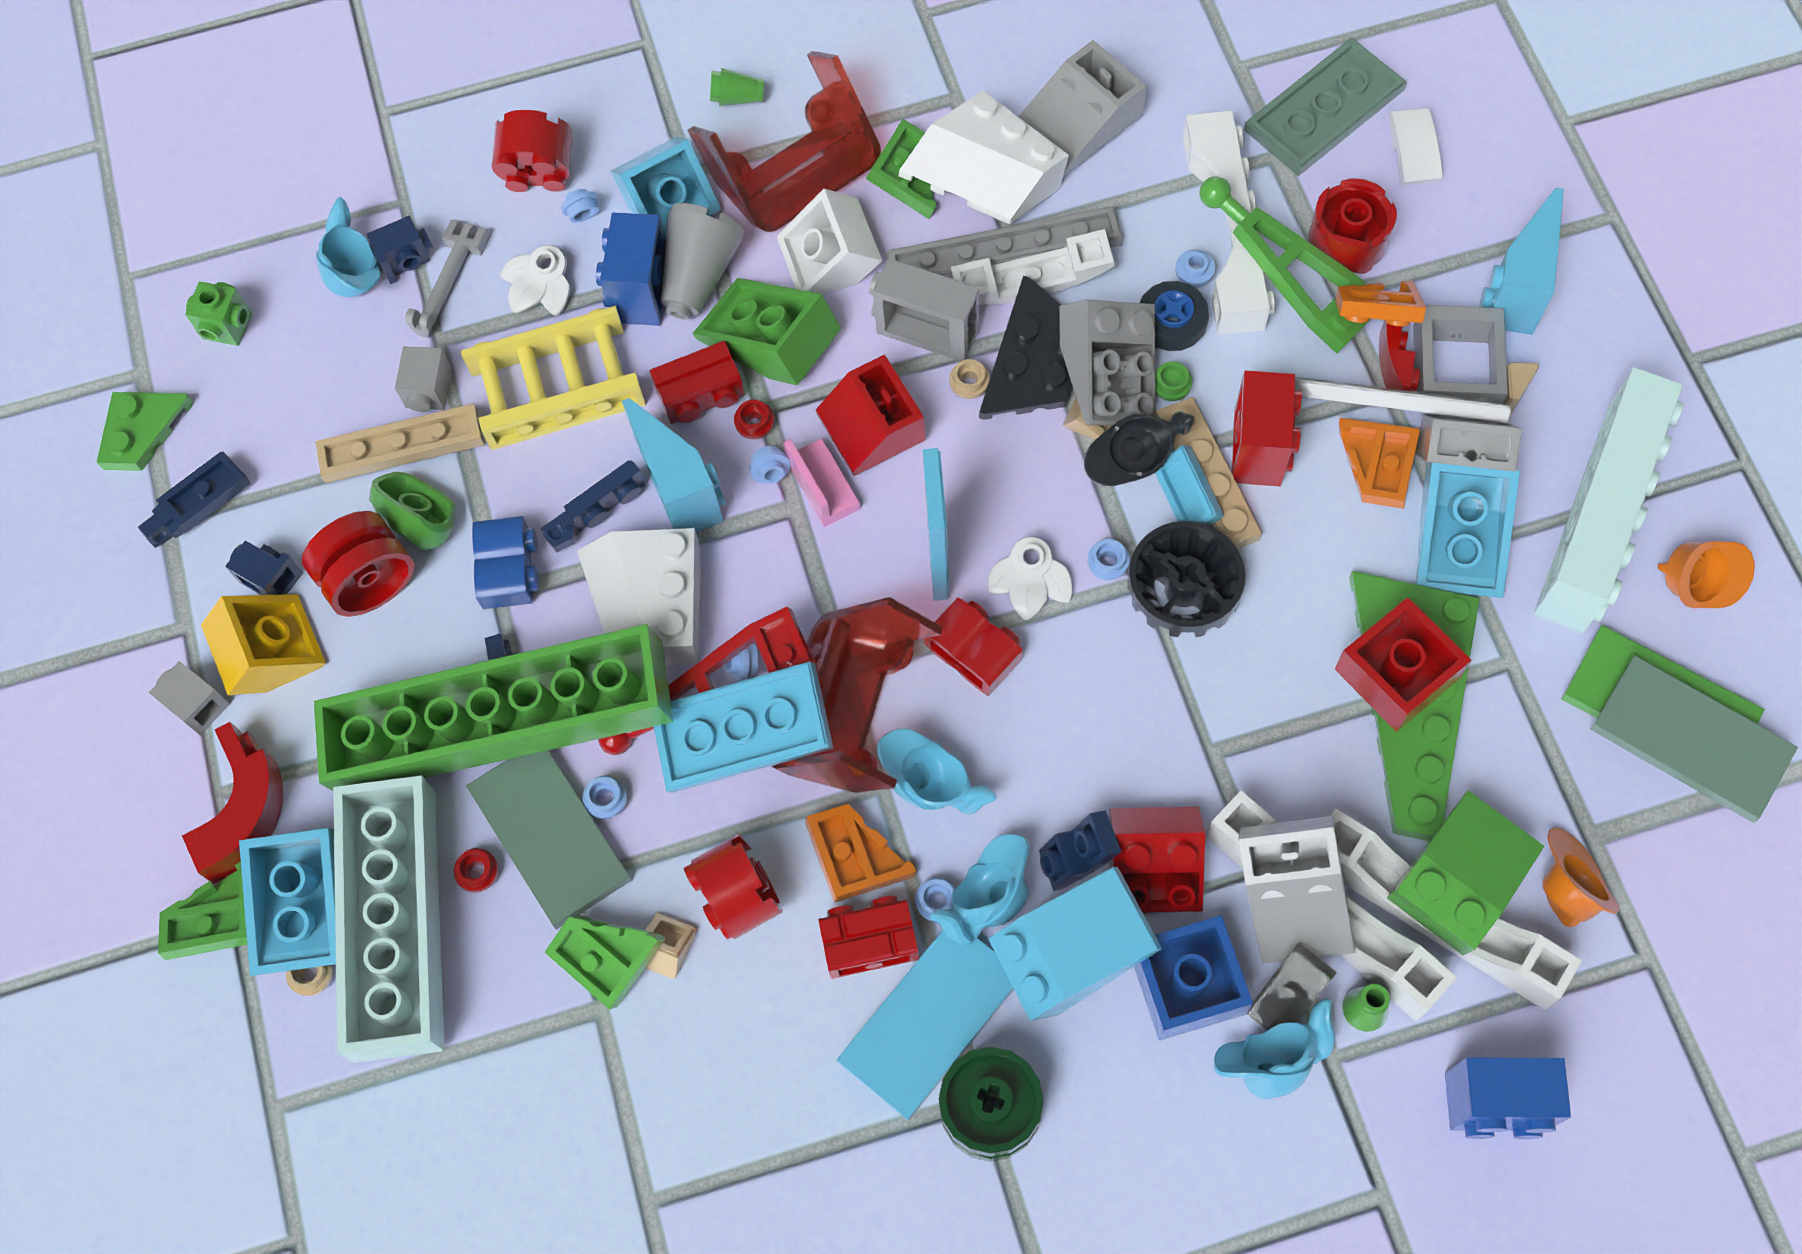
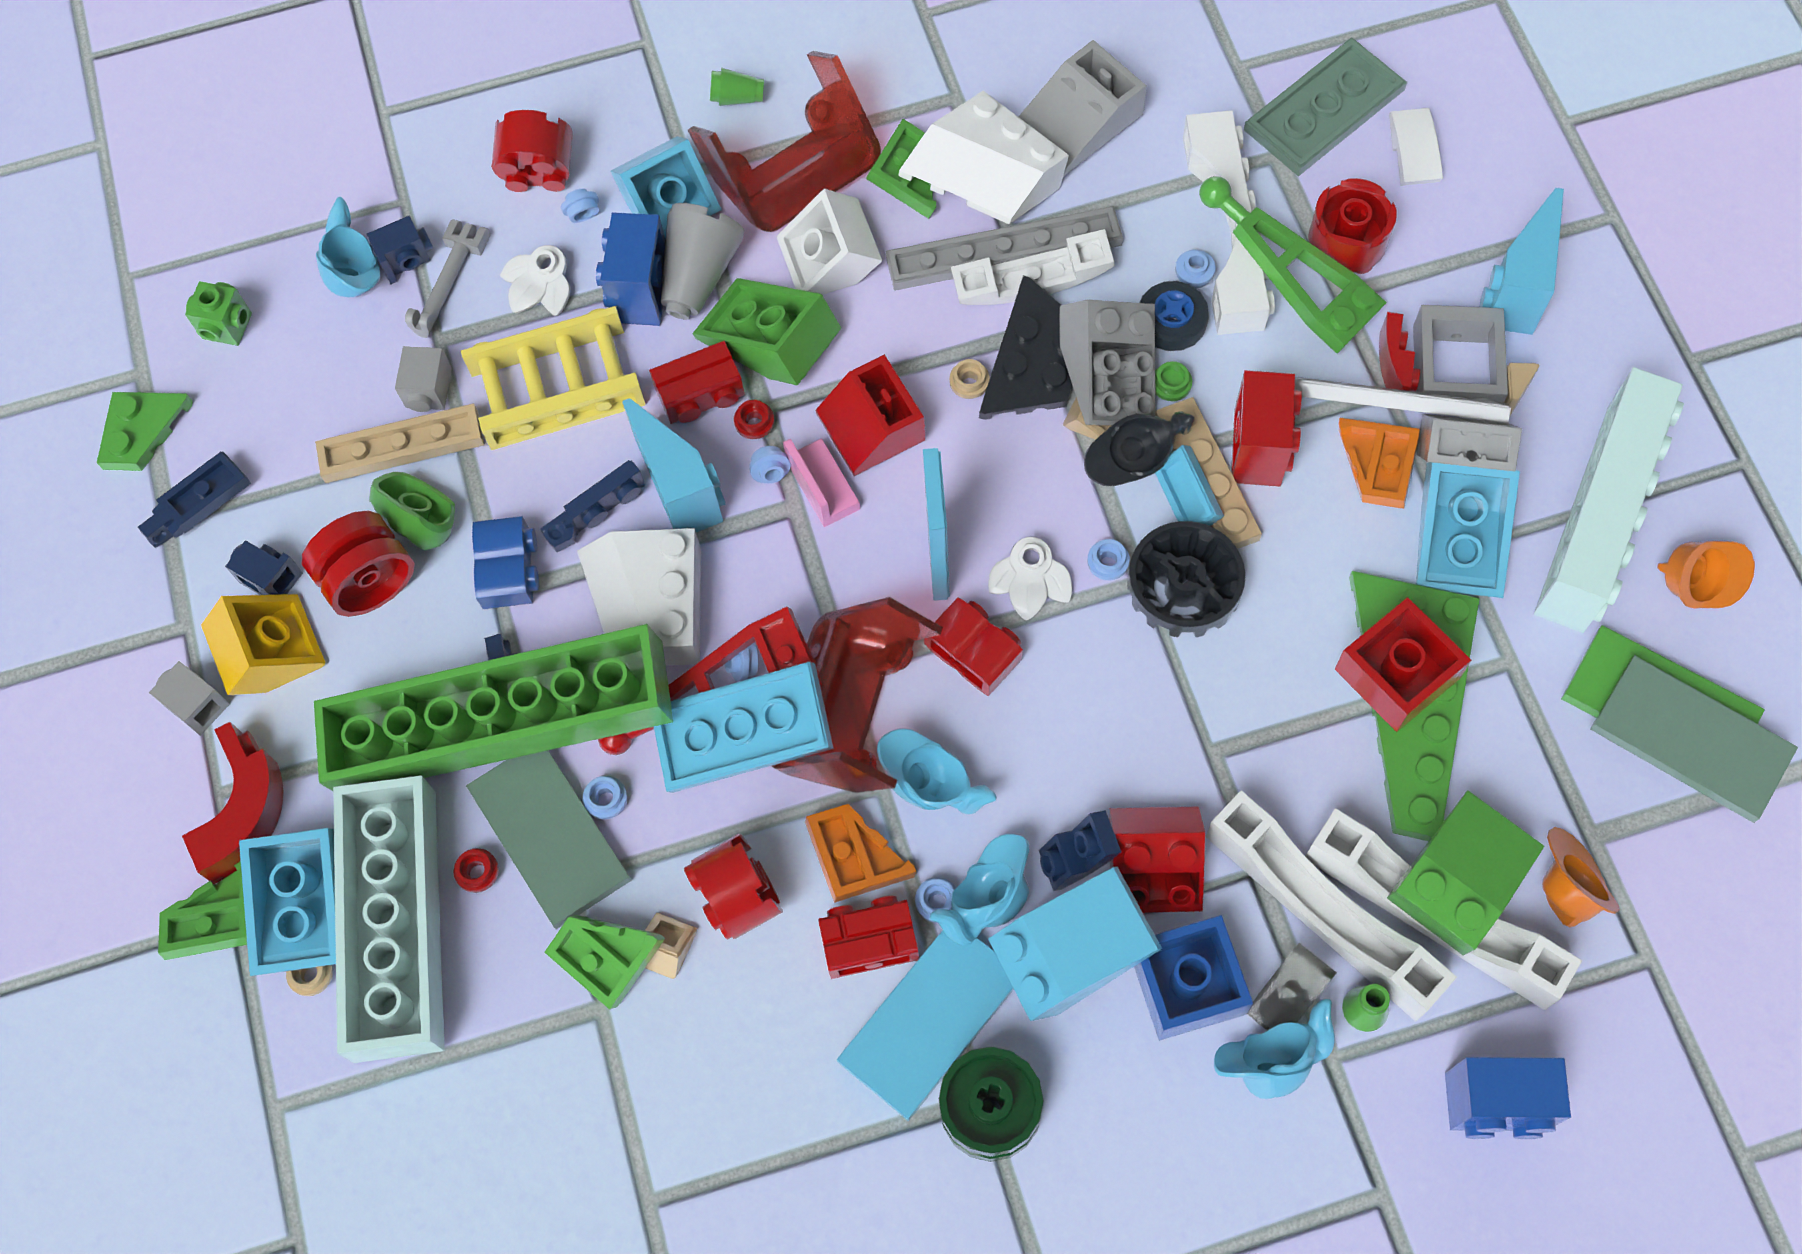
light grey window [869,258,979,361] -> none
light grey slope [1238,816,1355,964] -> none
orange wing [1335,281,1426,326] -> none

